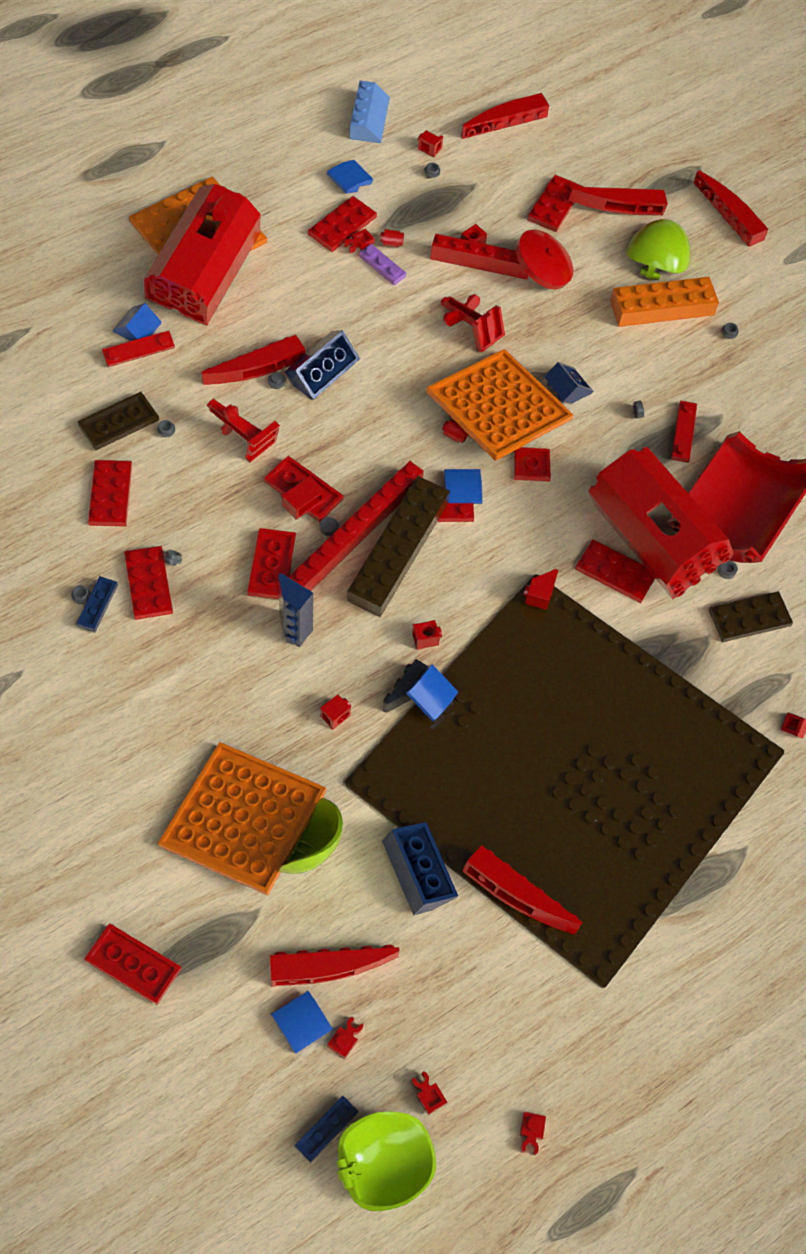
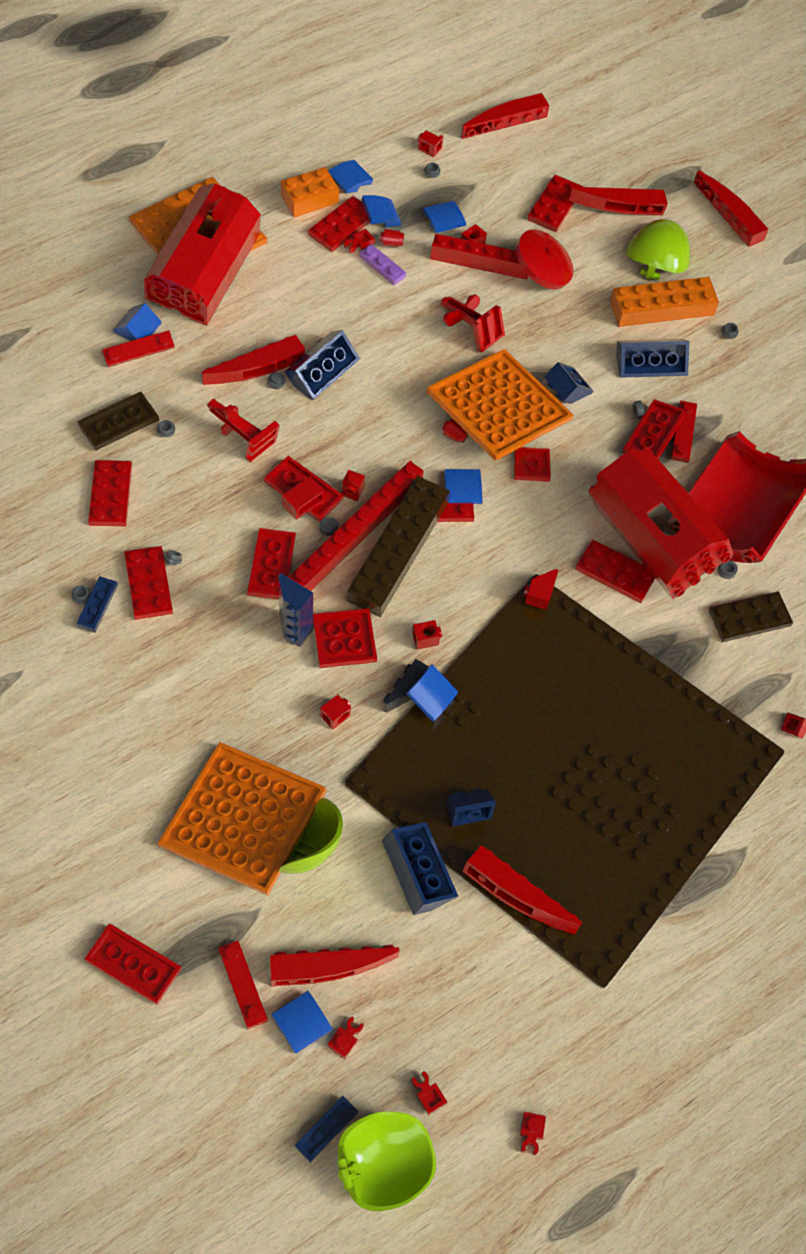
medium blue slope [350,80,390,144] -> none
none -> red plate [218,940,268,1030]
none -> orange brick [281,167,339,217]
none -> red plate [313,608,377,668]
none -> red brick [341,470,365,502]
none -> blue slope [362,195,401,227]
none -> blue slope [423,201,466,233]
none -> dark blue slope [446,789,496,826]
none -> dark blue slope [617,339,690,378]
none -> red plate [623,399,686,459]

